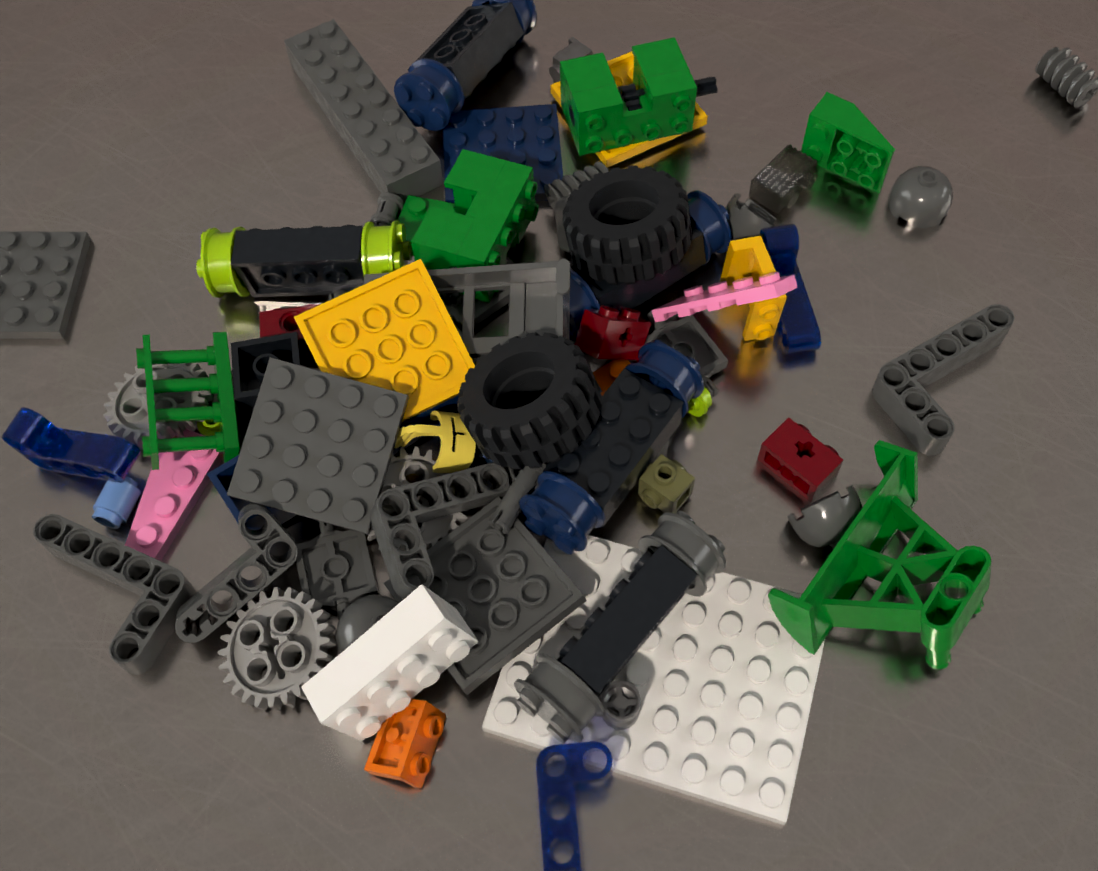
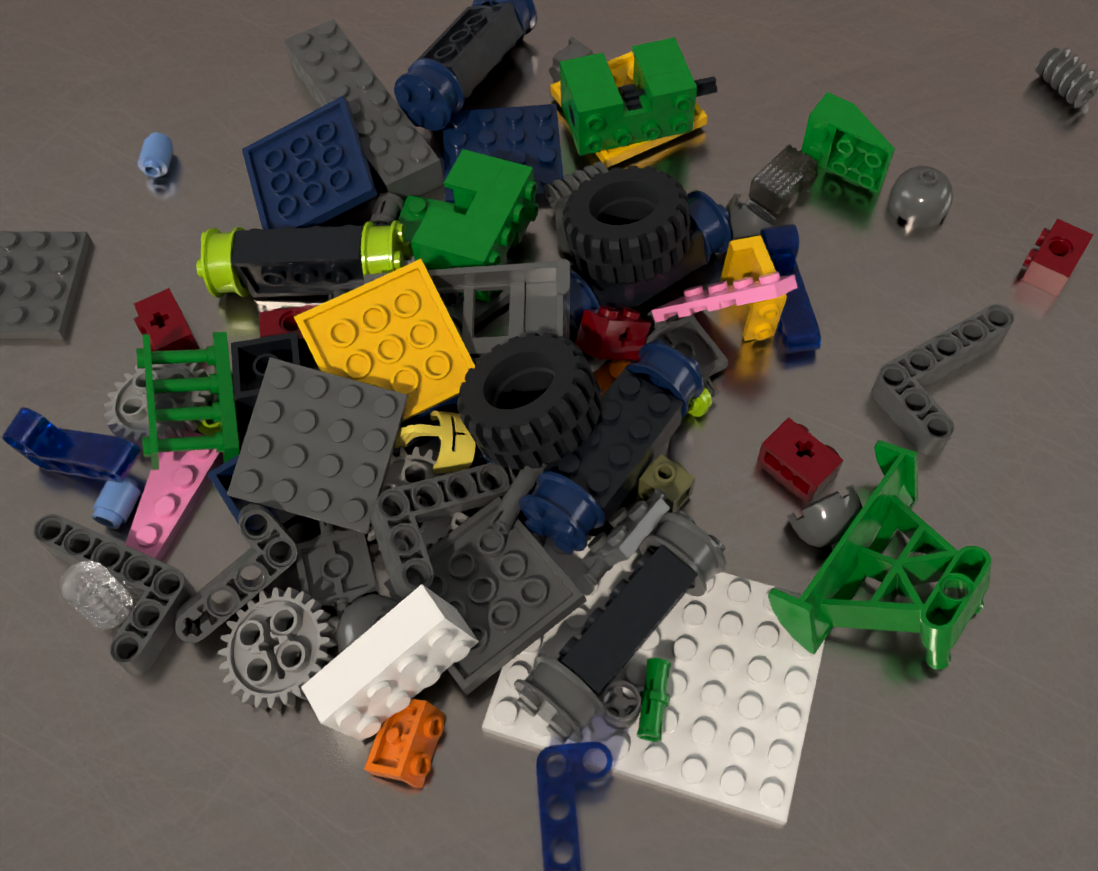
none -> clear piece [60,560,132,629]
none -> dark red brick [133,288,200,351]
none -> medium blue brick [137,132,174,177]
none -> dark blue plate [242,96,378,230]
none -> dark grey plate [581,489,670,585]
none -> green pin [636,658,672,742]
none -> dark red brick [1022,218,1094,297]

